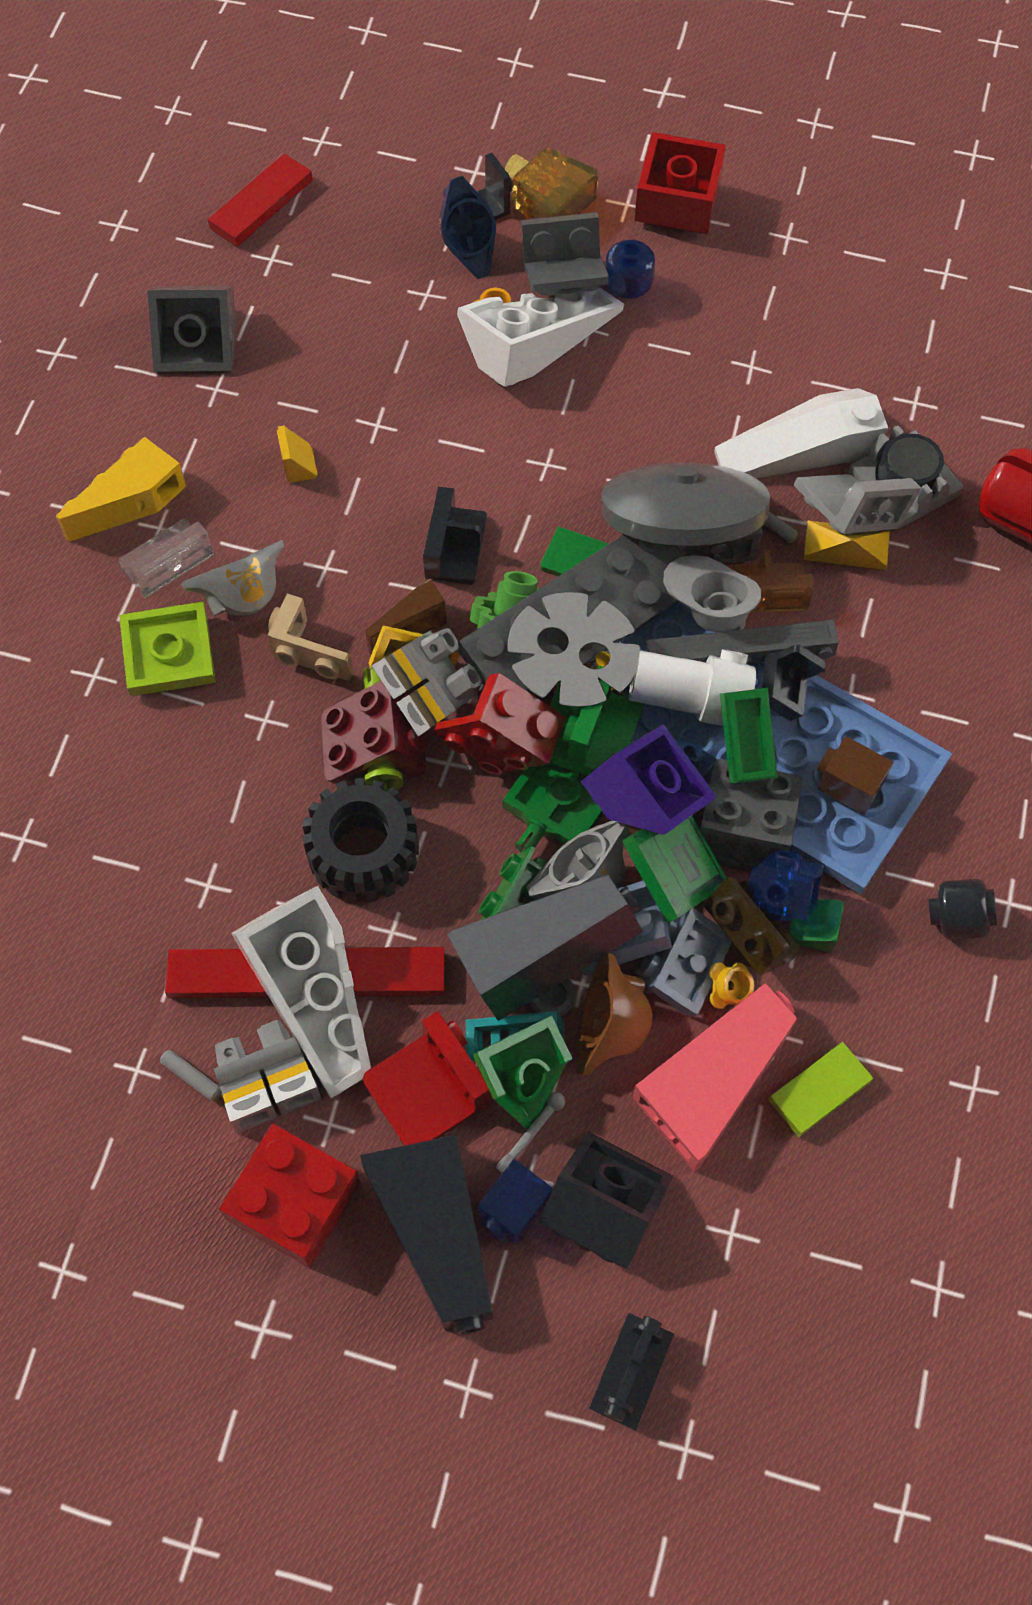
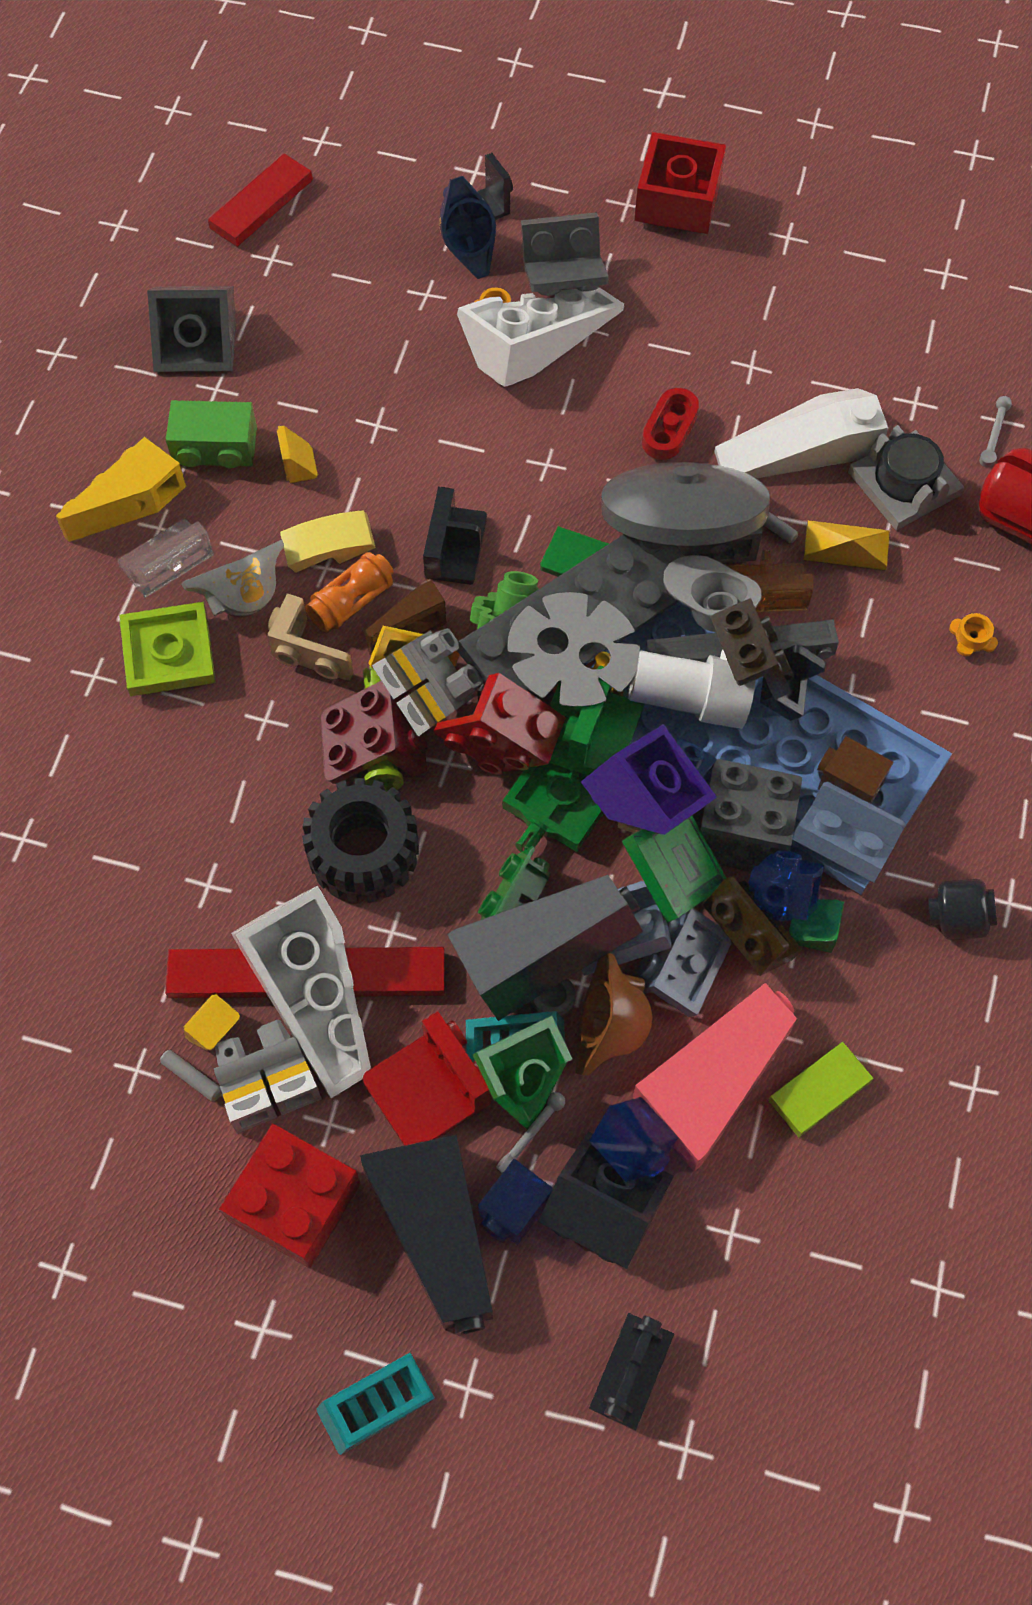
clear yellow torso [505,148,598,219] -> none
light grey hat [526,820,629,899] -> none
clear blue head [605,239,656,299] -> none
yellow plate [709,962,754,1009] -> none
green tile [720,688,778,783] -> none
light grey bracket [794,474,922,534] -> none
none -> bright green brick [166,400,257,468]
none -> yellow slope [183,994,240,1050]
none -> light yellow slope [280,510,376,573]
none -> orange piece [305,552,394,632]
none -> teal slope [317,1352,435,1455]
none -> clear blue brick [589,1097,679,1182]
none -> red plate [642,388,699,460]
none -> dark brown bracket [711,598,792,700]
none -> sand blue bracket [792,782,906,883]
none -> light orange plate [949,613,998,656]
none -> light grey hinge [979,396,1012,468]

